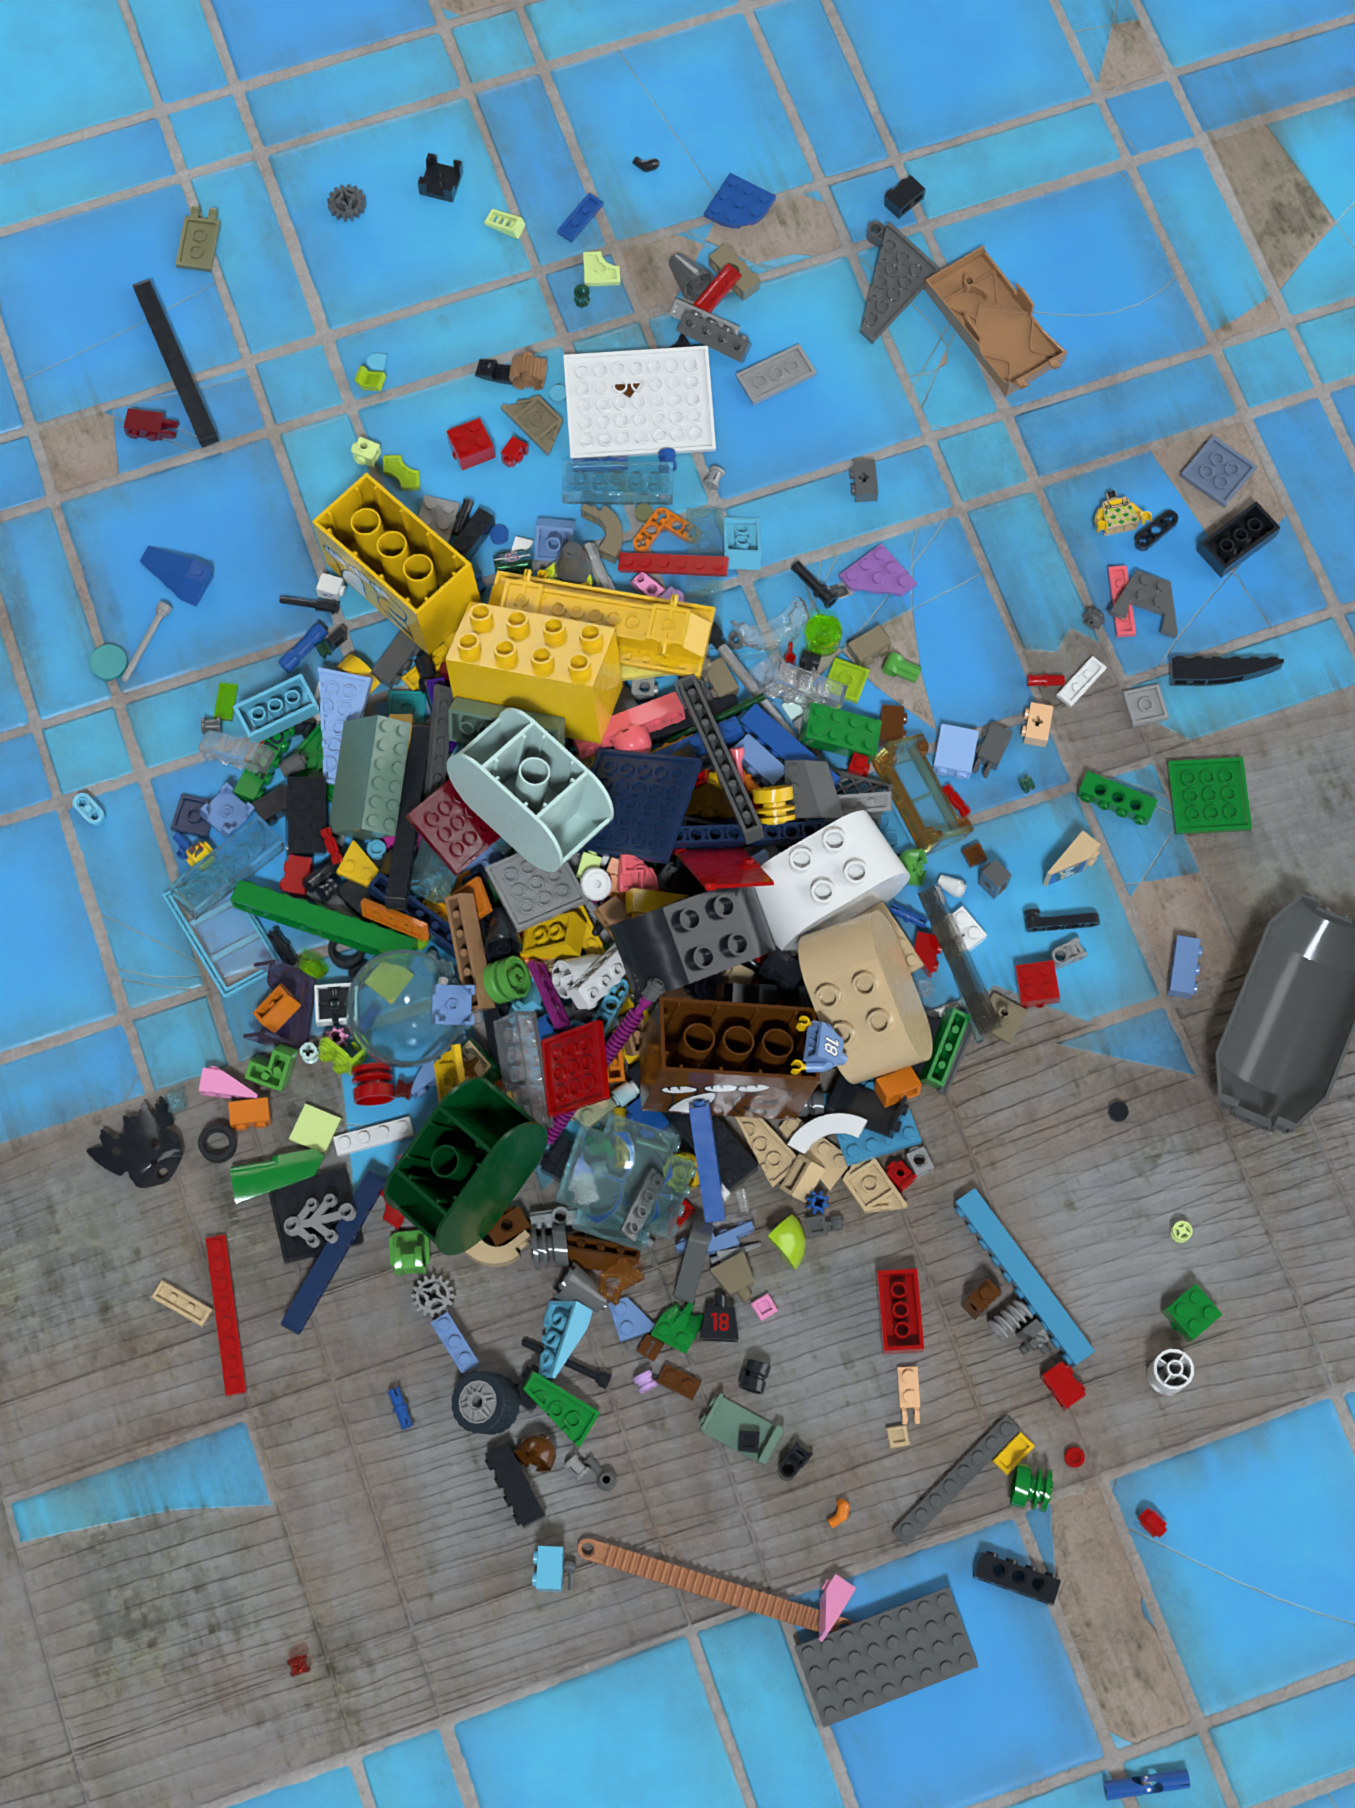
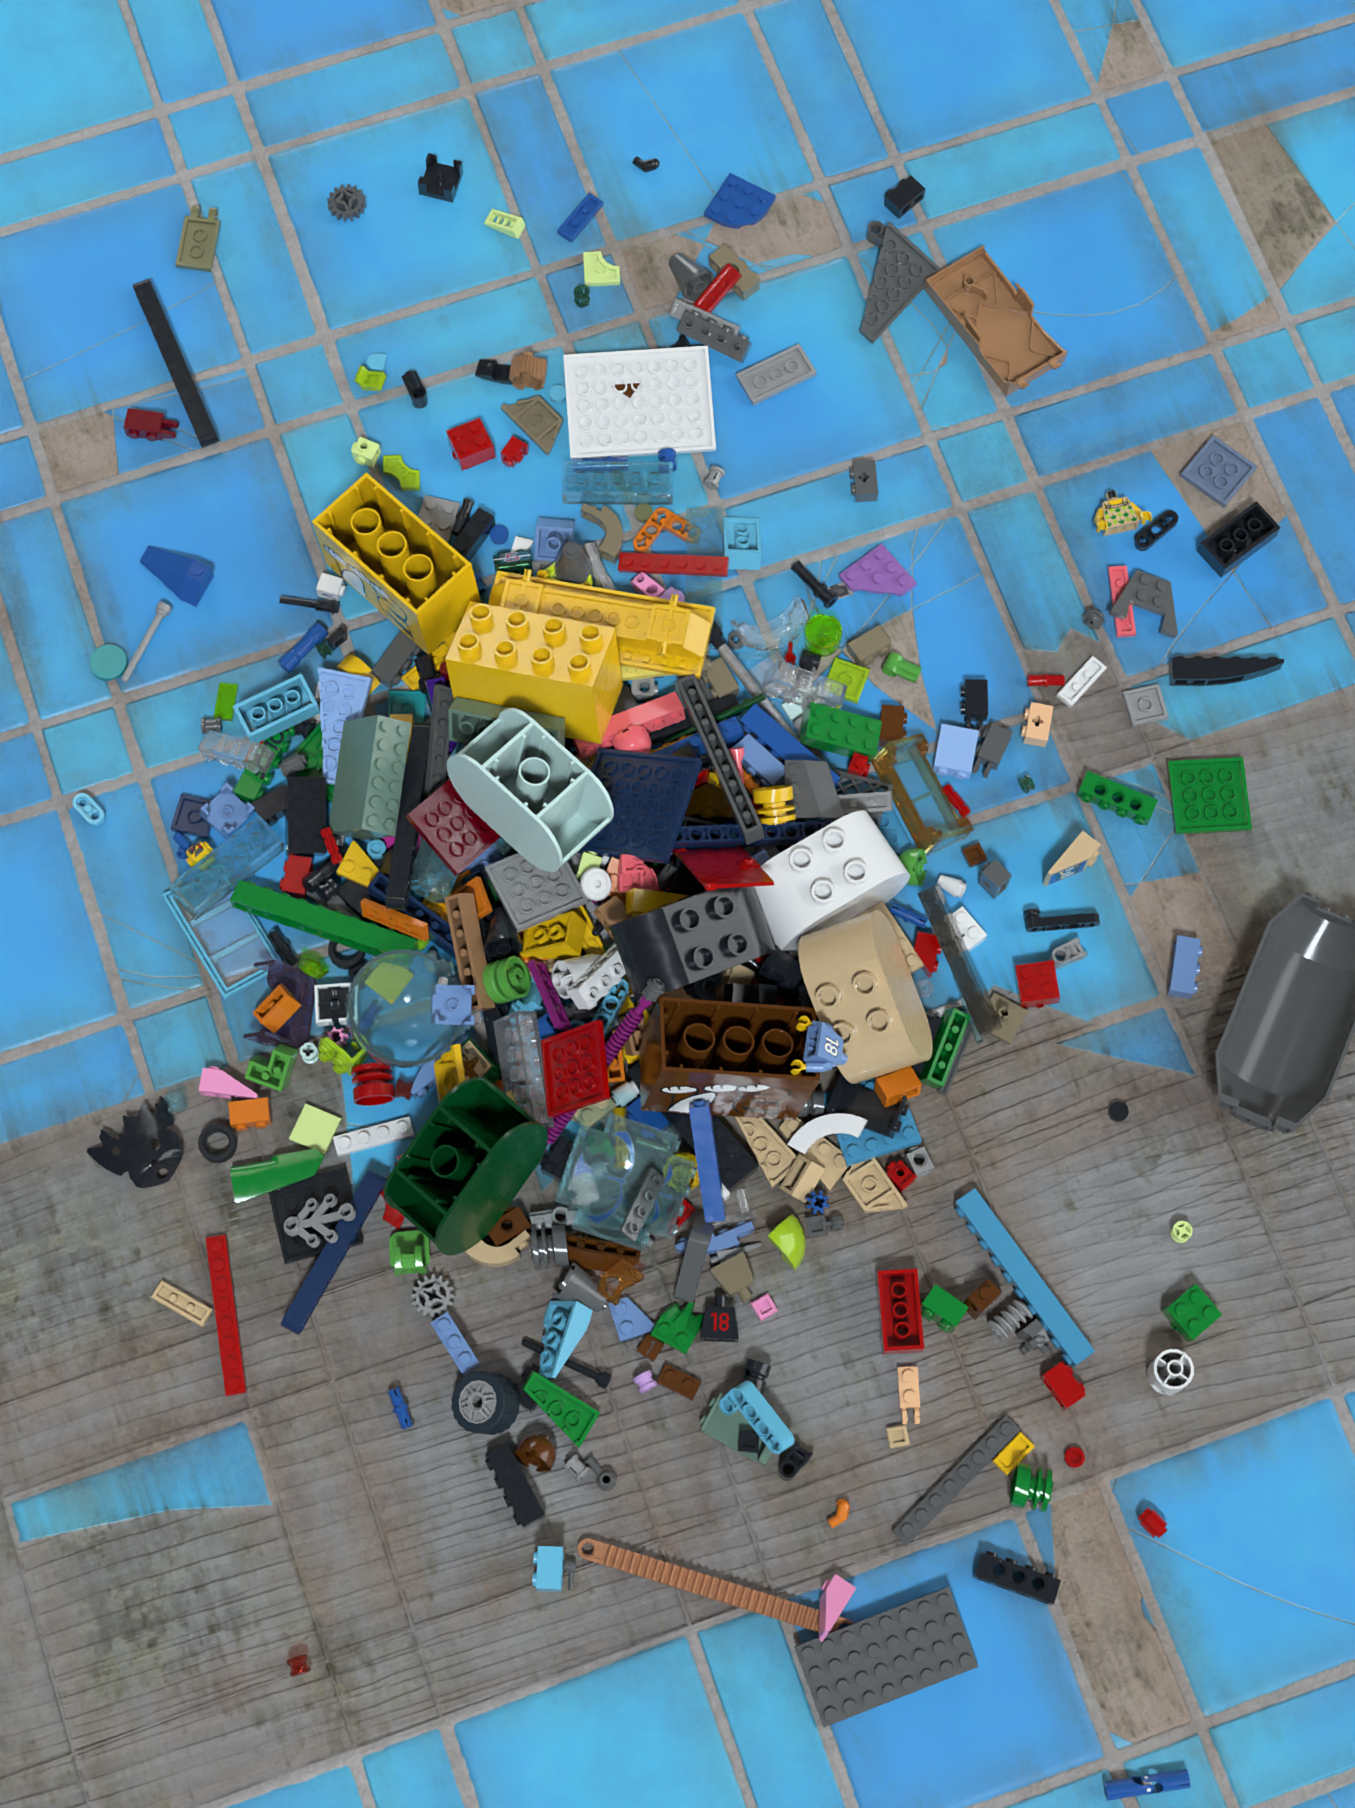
none -> black piece [402,370,428,409]
none -> medium azure beam [719,1381,794,1454]
none -> green brick [921,1284,969,1333]
none -> black hinge [960,679,988,732]

